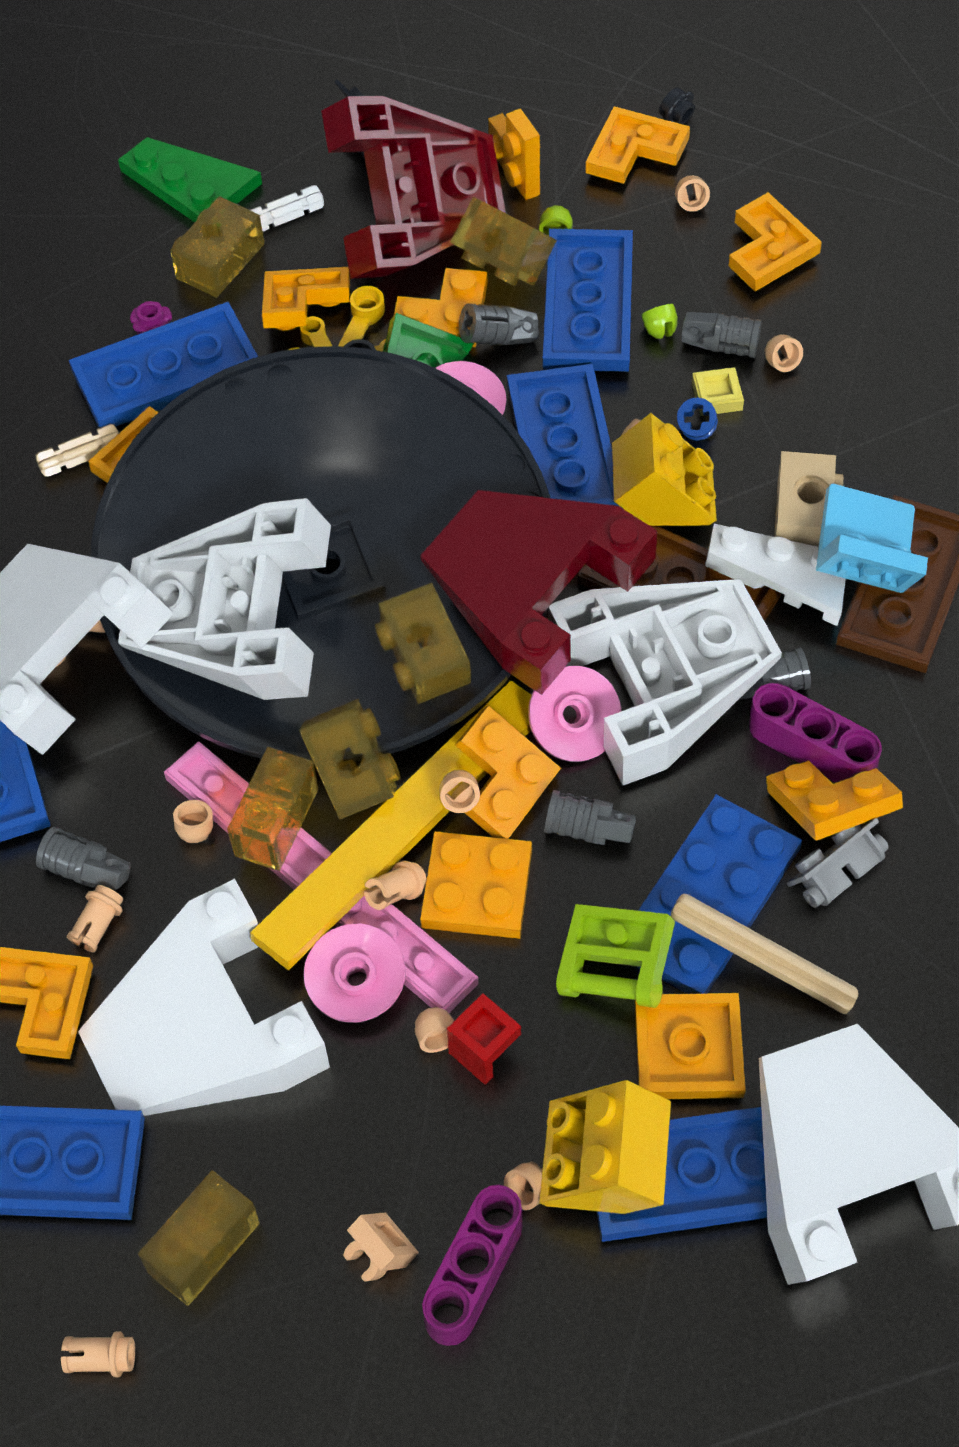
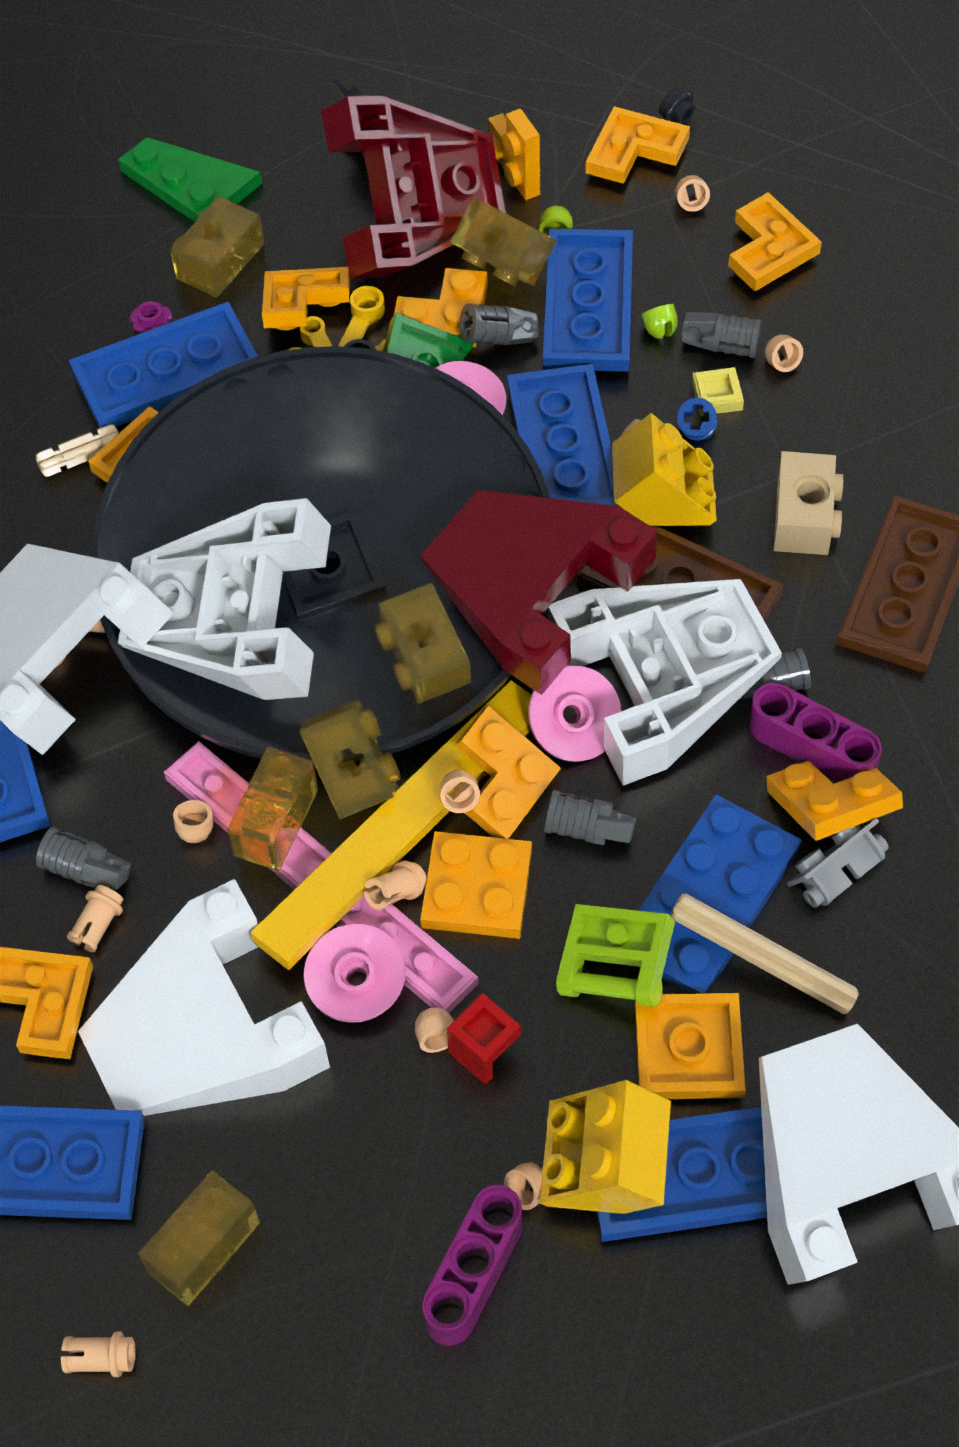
white axle [245,185,324,234] -> none
light nougat tile [343,1212,419,1282] -> none
white wing [705,524,846,626] -> none
medium azure bracket [816,484,928,593] -> none

